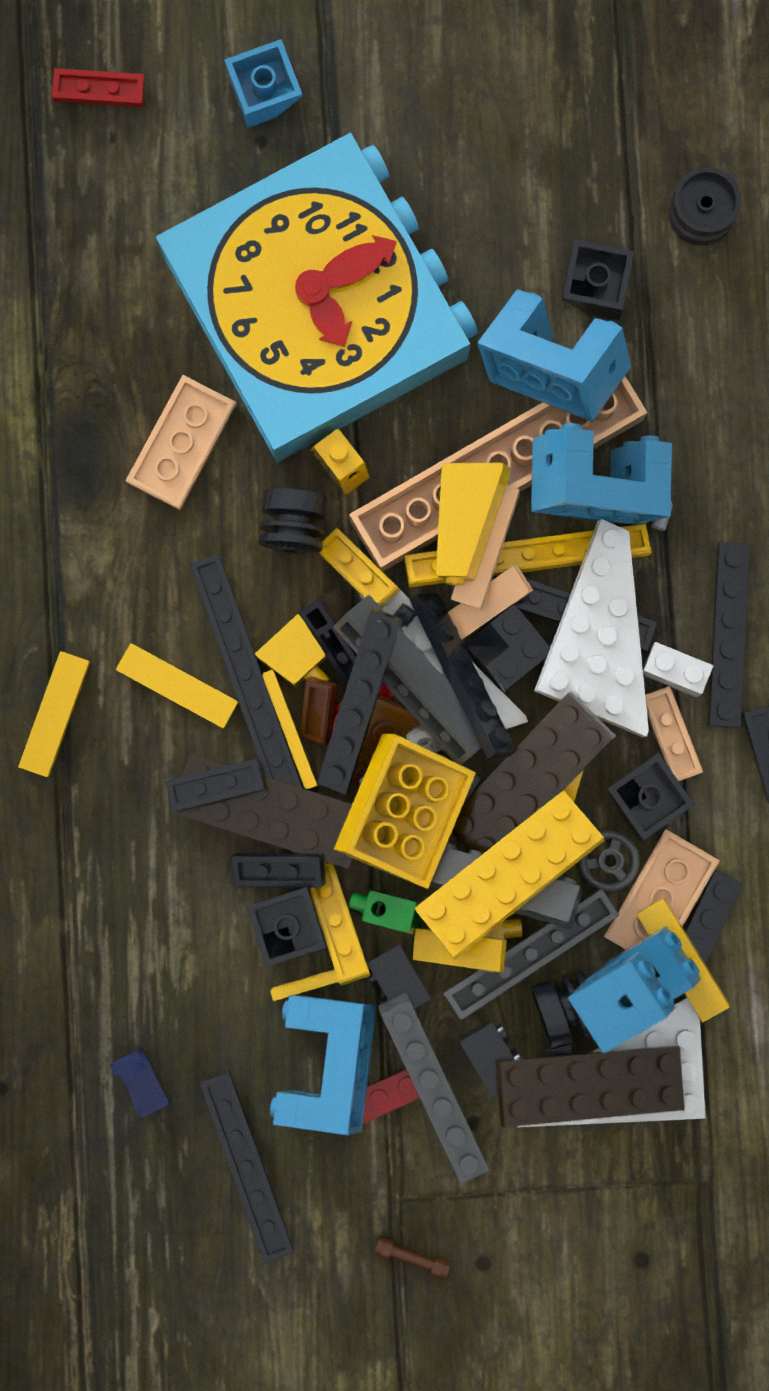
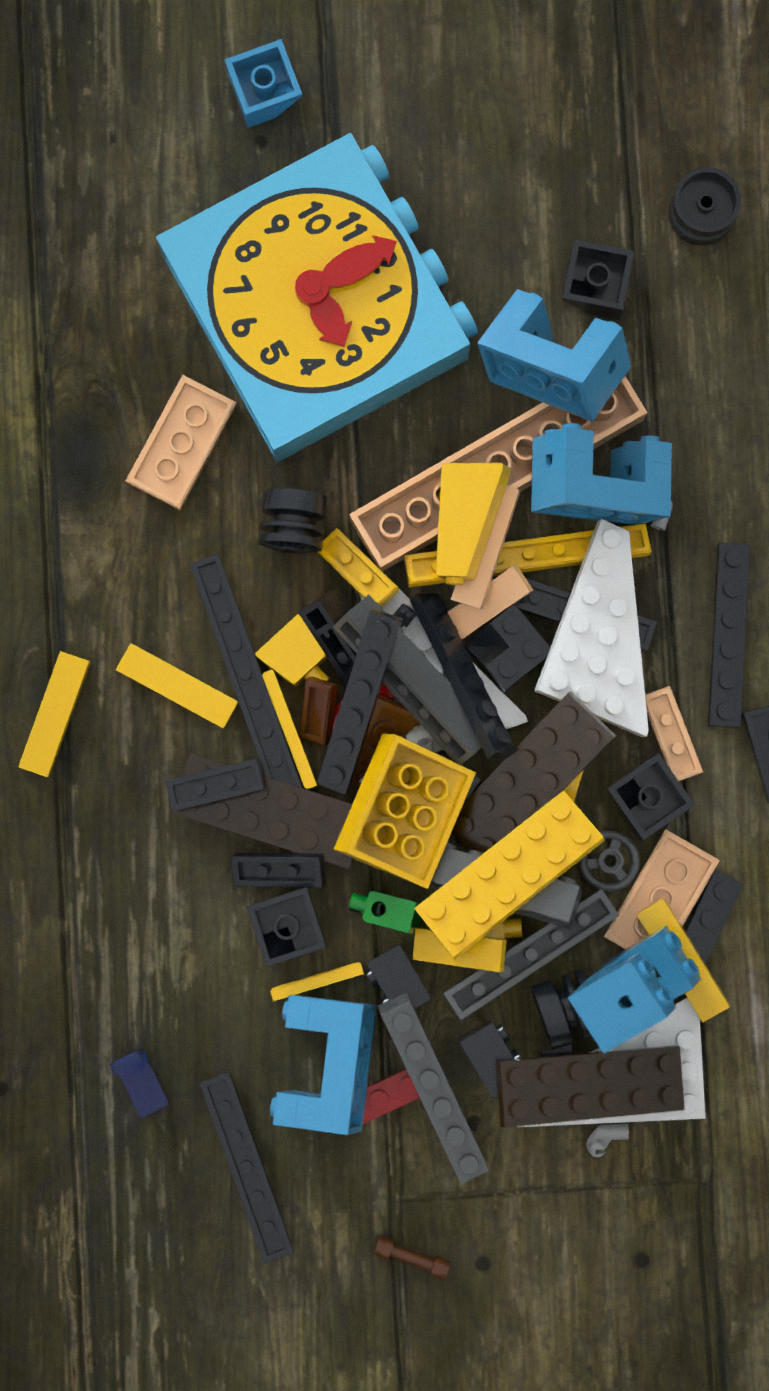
red plate [52,68,145,108] -> none
yellow tile [308,861,370,986] -> none
yellow torso [310,428,370,496] -> none
white brick [642,642,713,698] -> none
none -> light grey arm [586,1124,629,1157]

